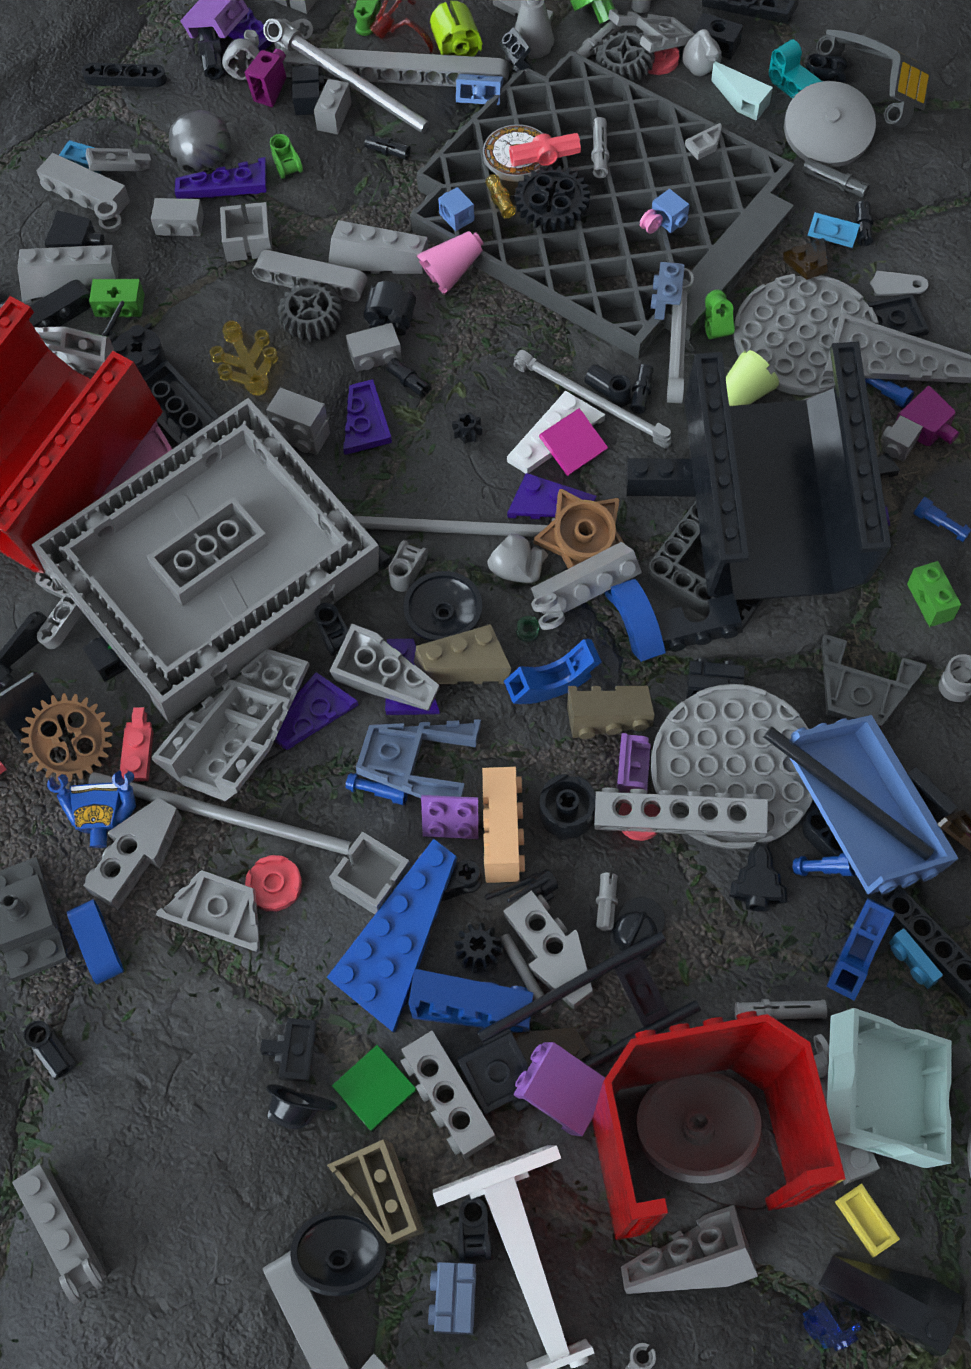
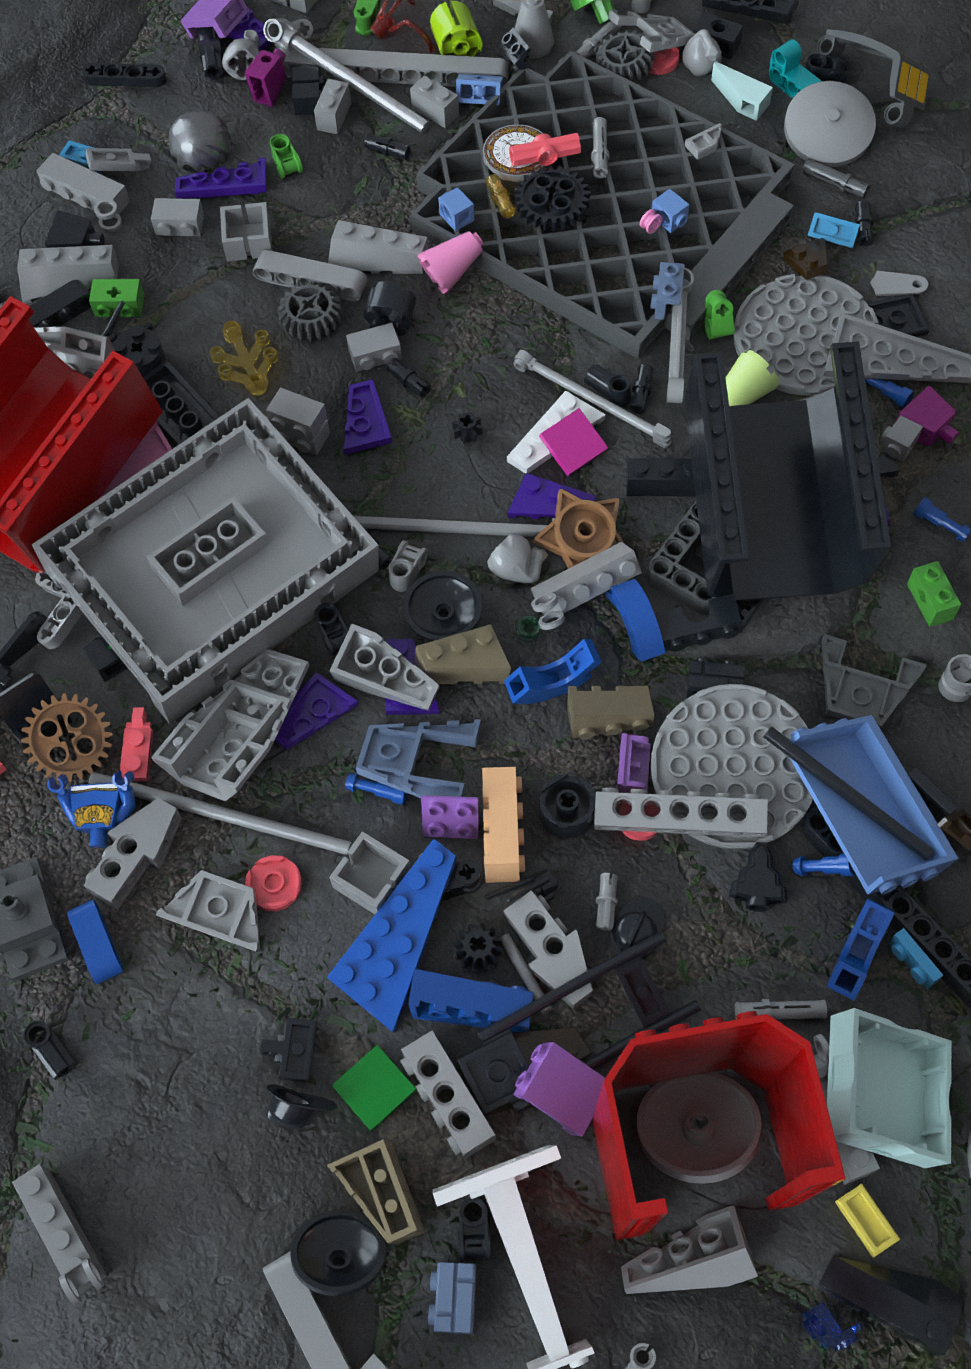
none -> light grey brick [410,76,459,128]

